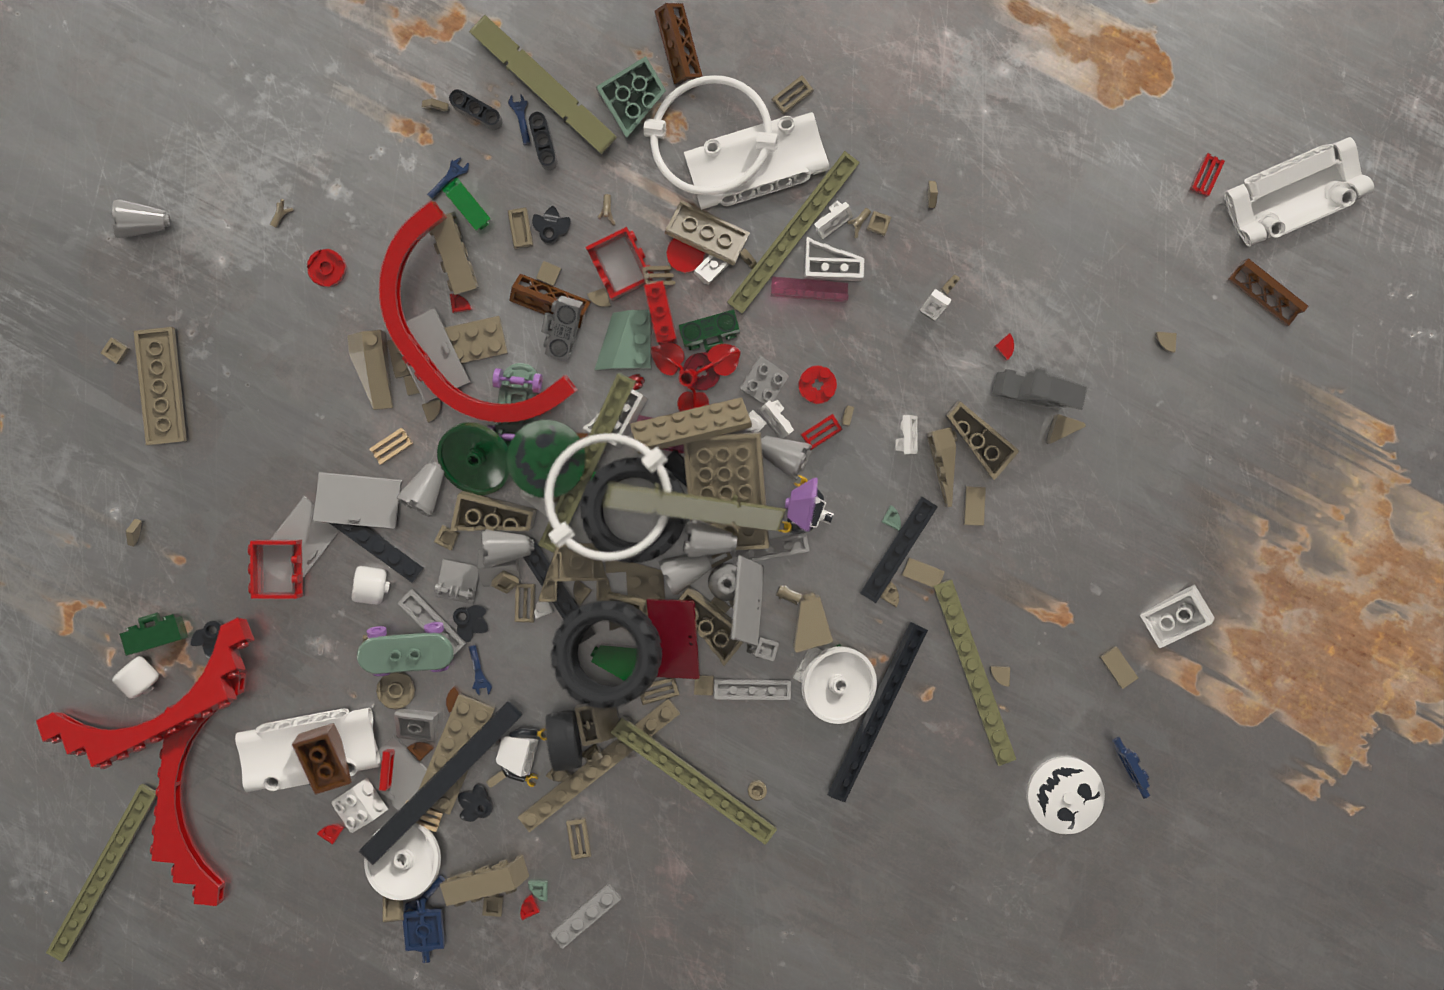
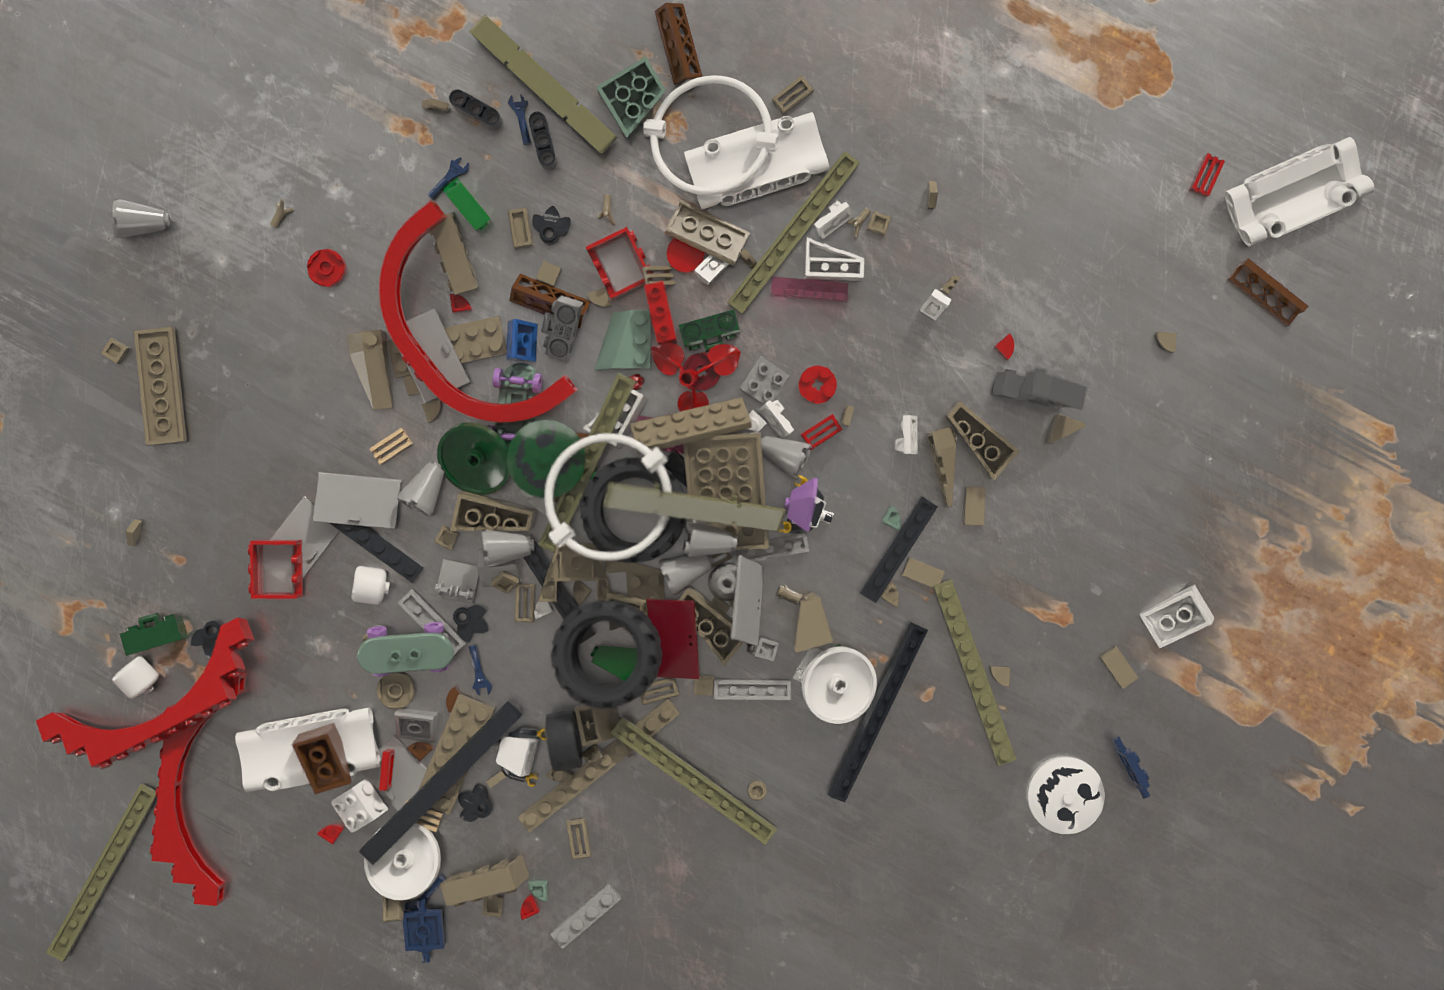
none -> blue slope [506,319,538,362]

